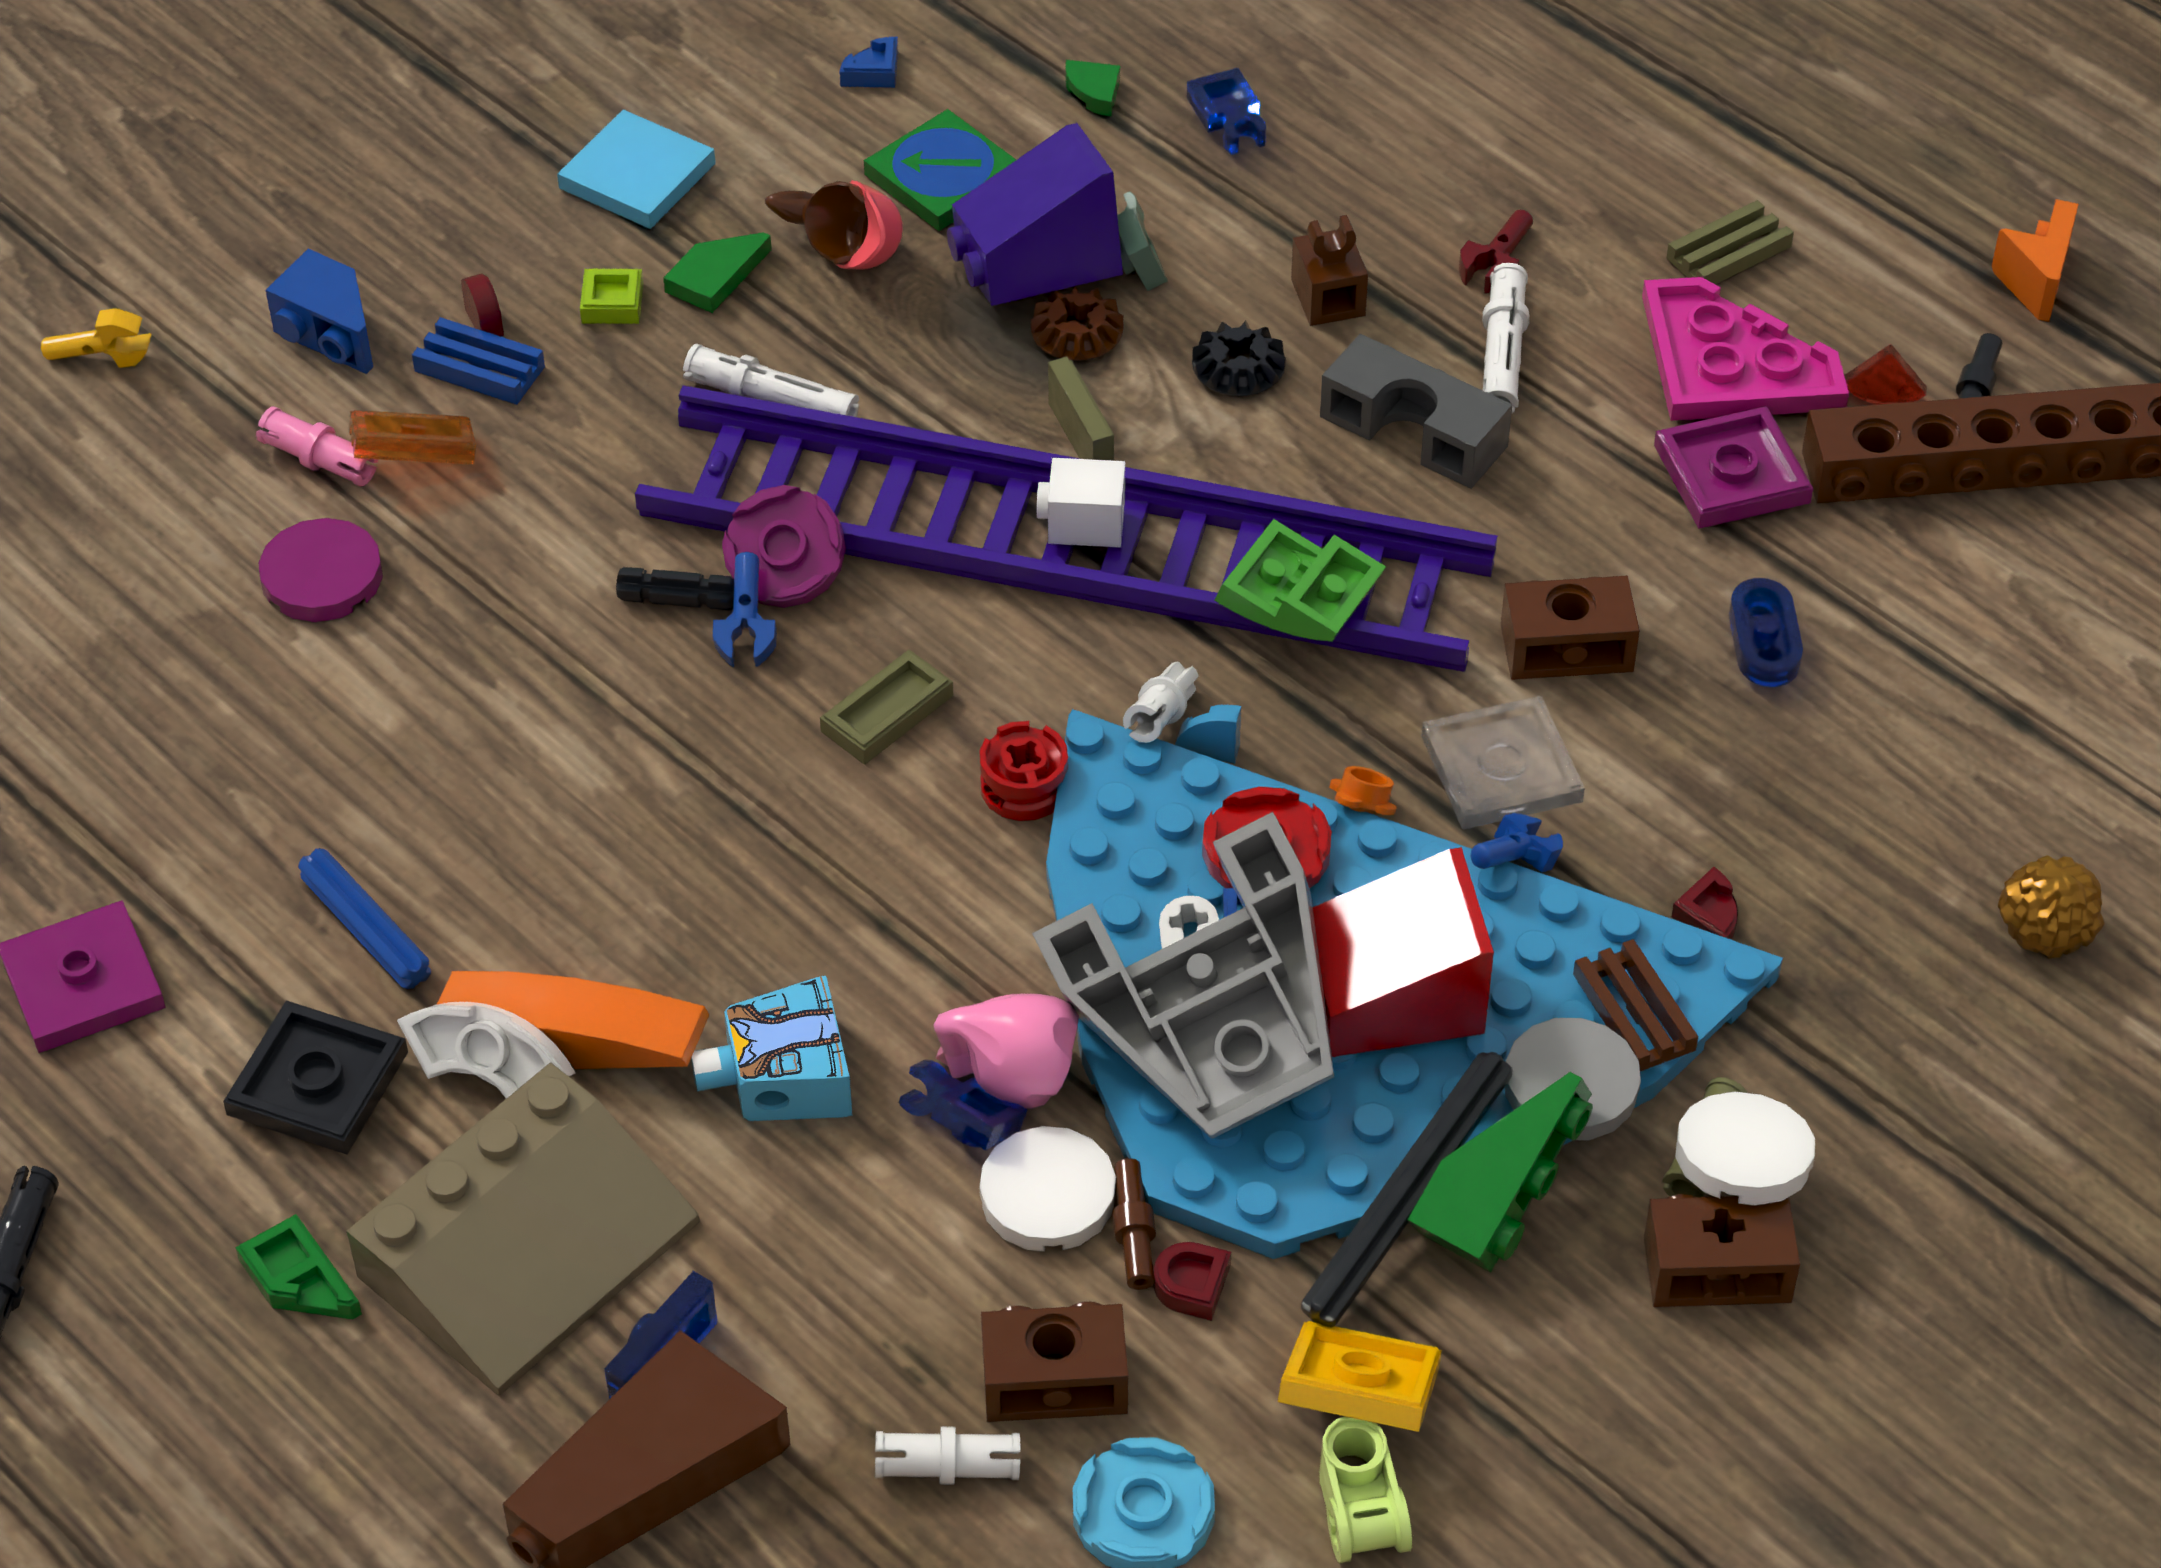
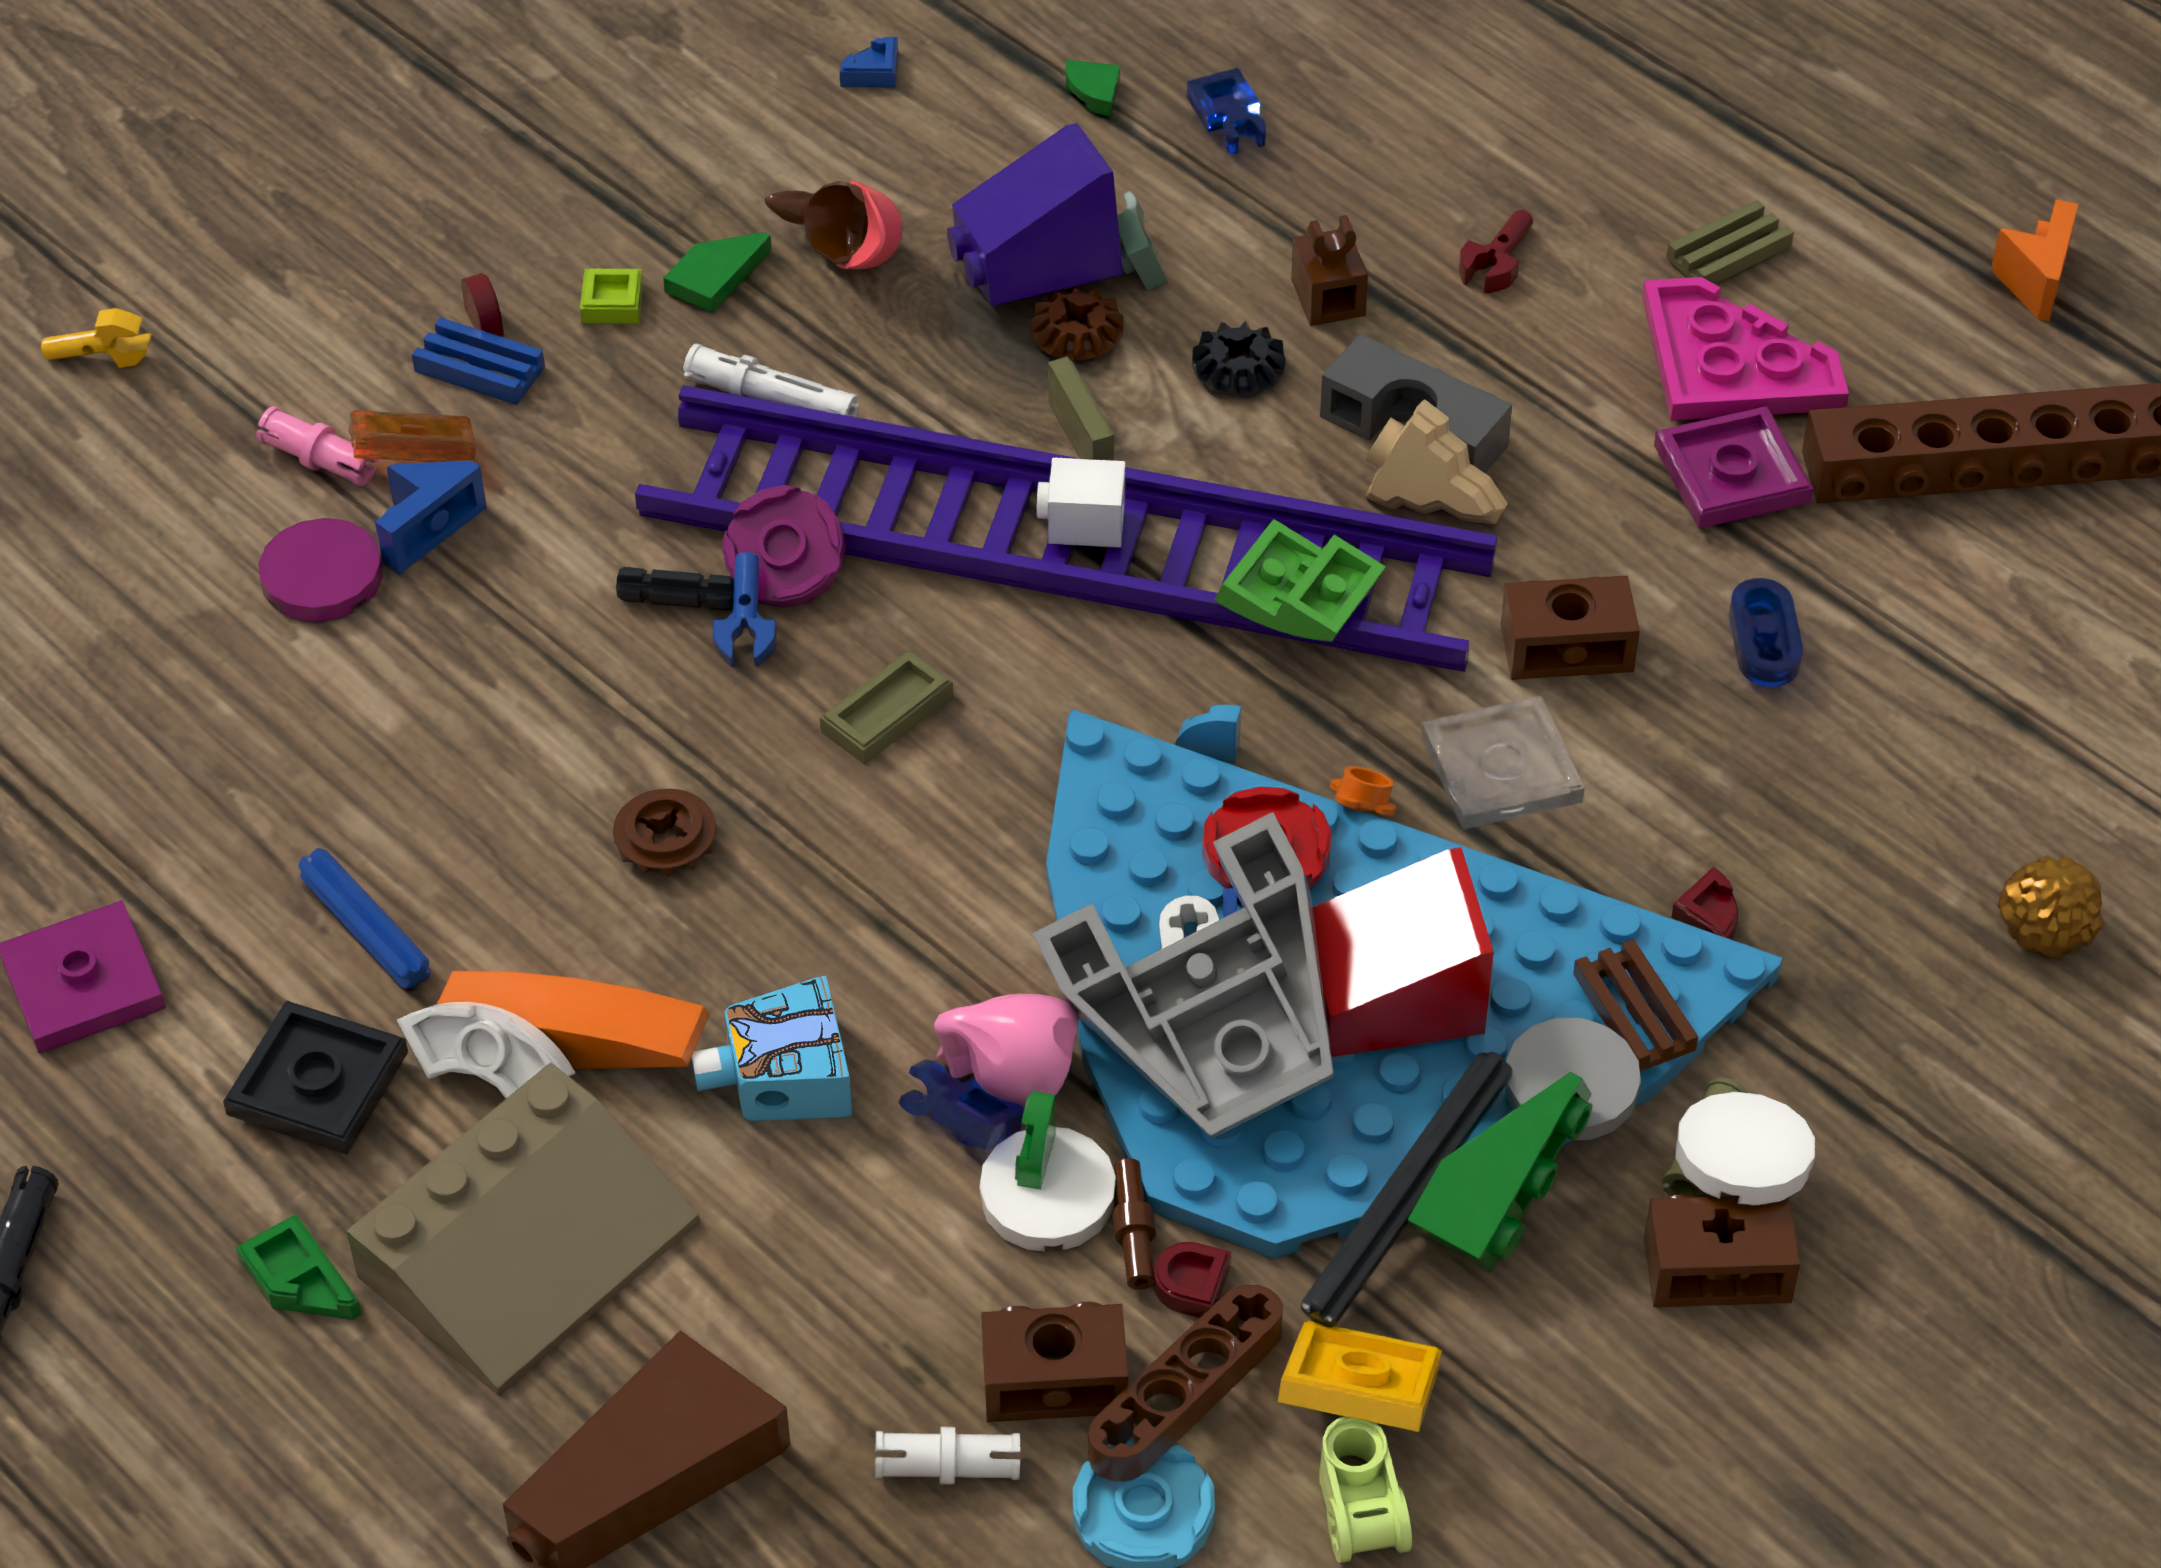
blue slope [265,248,373,374] -> none
medium azure tile [557,109,716,229] -> none
clear blue plate [604,1270,718,1399] -> none
tile [864,109,1016,231] -> none
red wheel [979,721,1068,821] -> none
white axle [1123,661,1199,743] -> none
blue bar [1470,813,1563,873] -> none
white pin [1482,263,1530,413] -> none
clear red tile [1844,344,1927,405] -> none
black bar [1956,333,2003,398] -> none
none -> blue slope [375,461,487,575]
none -> reddish brown gear [613,789,717,877]
none -> green tile [1015,1091,1056,1190]
none -> reddish brown beam [1088,1284,1283,1482]
none -> tan rock [1365,400,1508,525]

